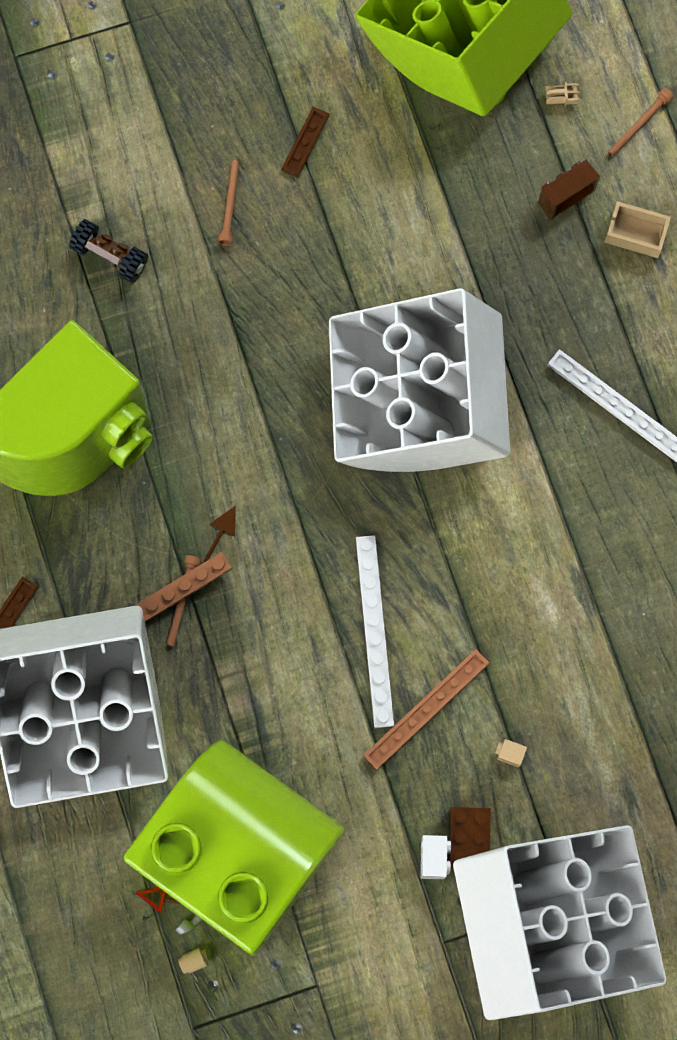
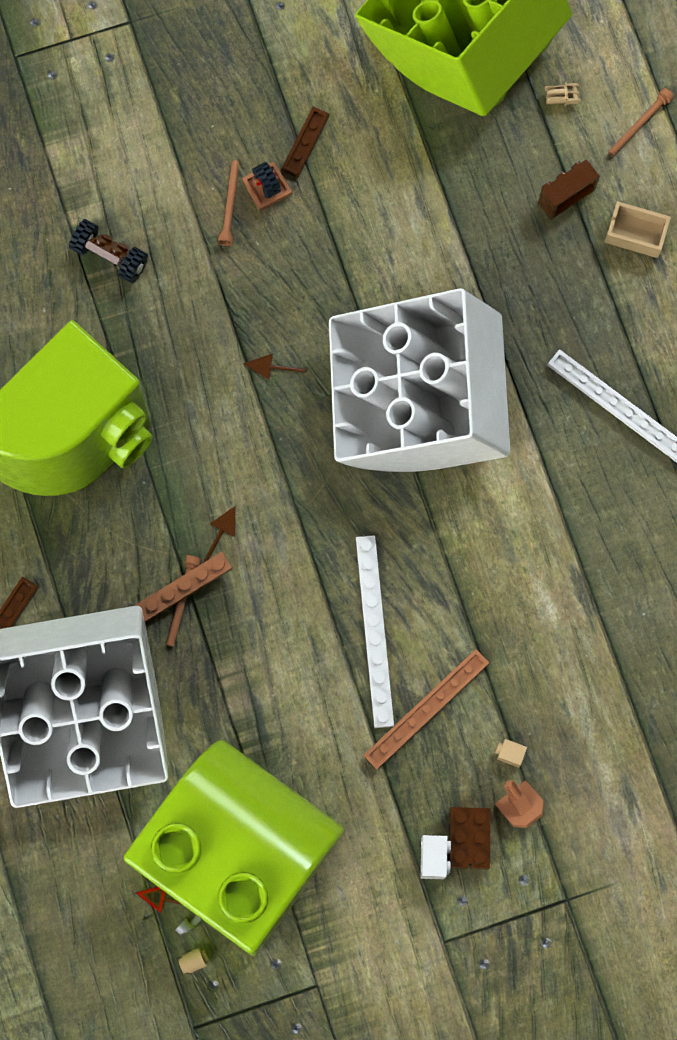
white piece [453,825,666,1020] -> none
none -> plate [242,162,292,211]
none -> reddish brown piece [243,353,307,380]
none -> nougat piece [495,780,544,828]

